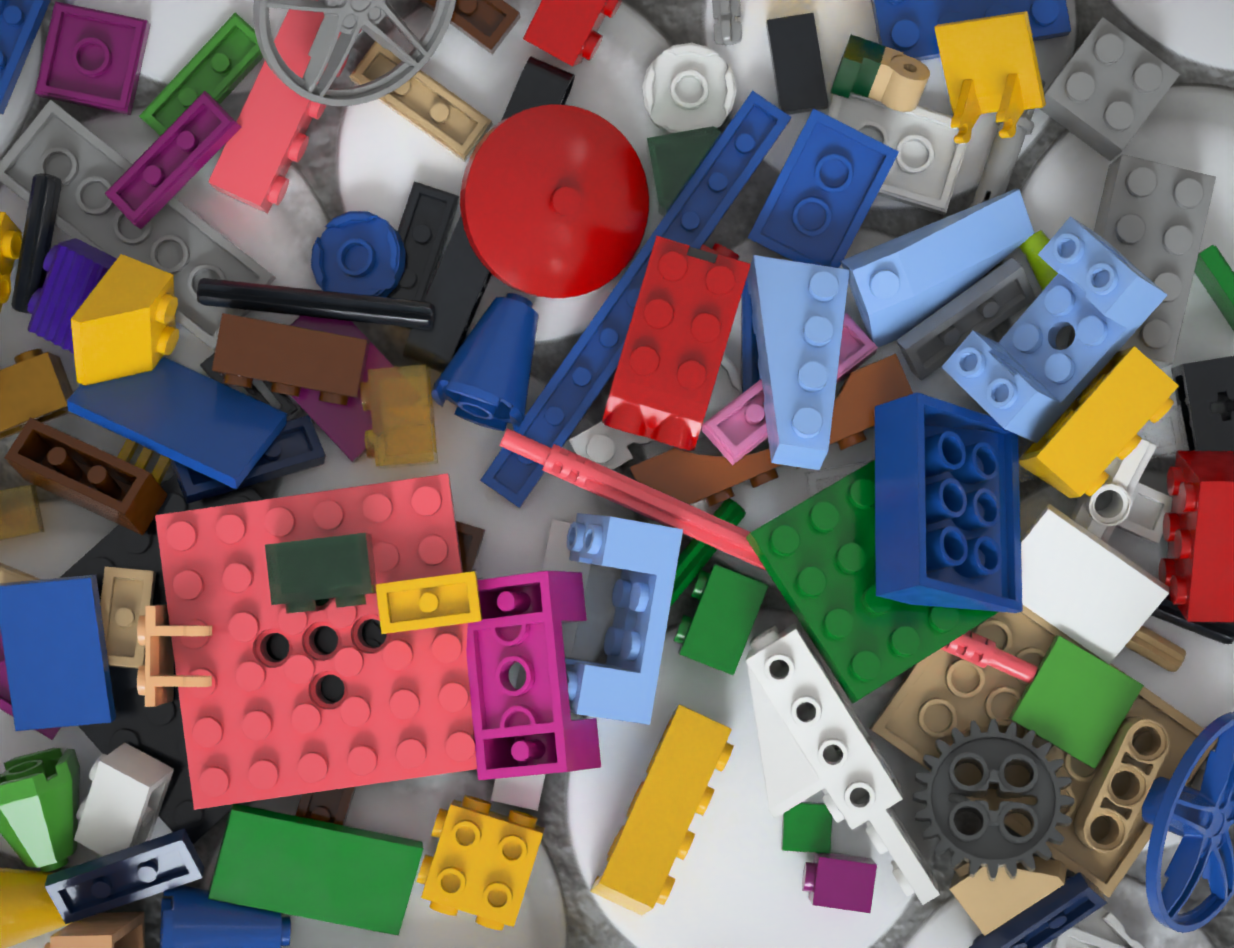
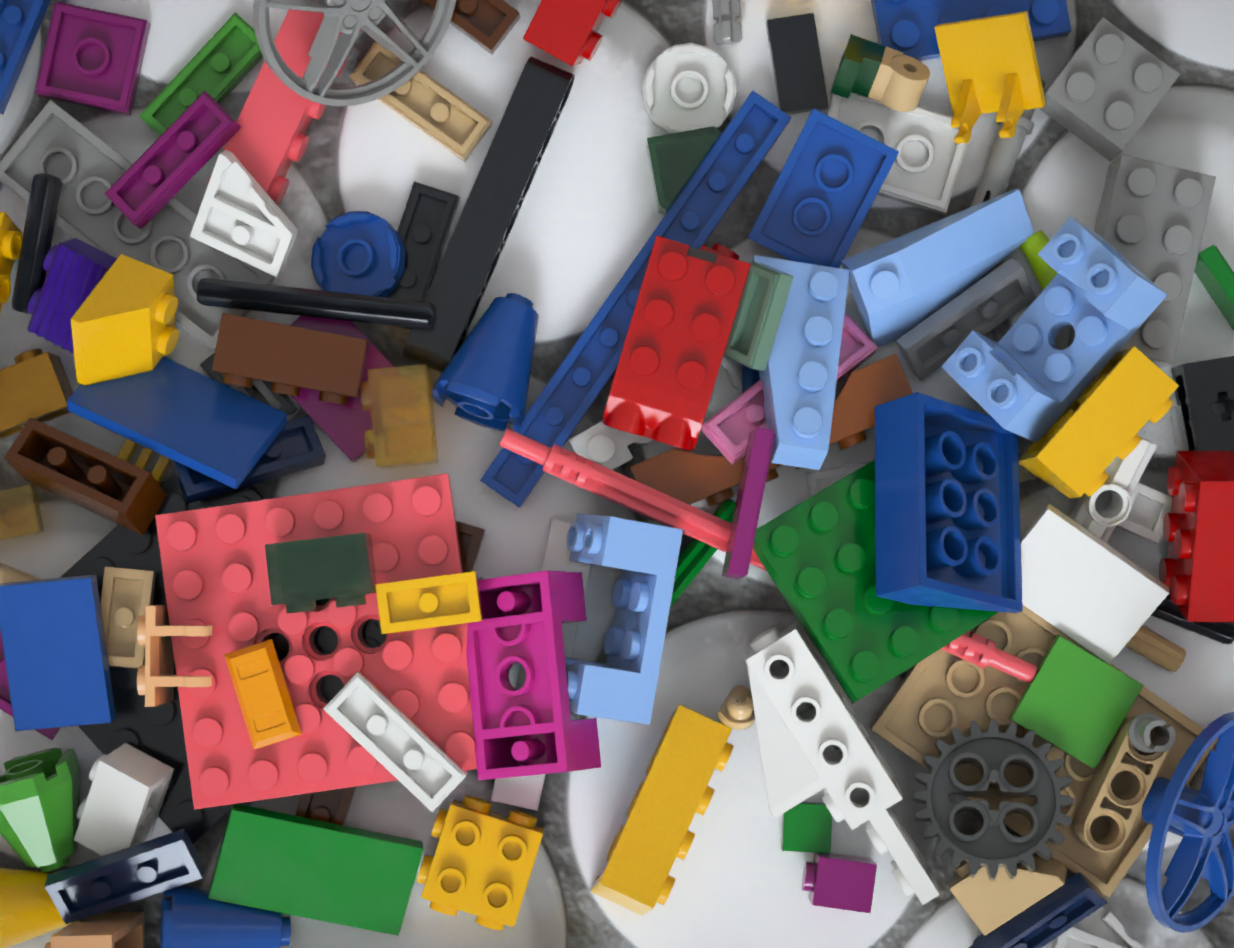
red dish [460,104,649,298] -> none
green piece [673,564,769,676] -> none
none -> white wing [190,150,298,277]
none -> light orange tile [224,639,302,750]
none -> white tile [323,672,468,812]
none -> tan arm [717,686,755,730]
none -> magenta tile [721,427,775,579]
none -> sand green tile [724,261,794,371]
none -> light grey pin [1128,713,1176,753]

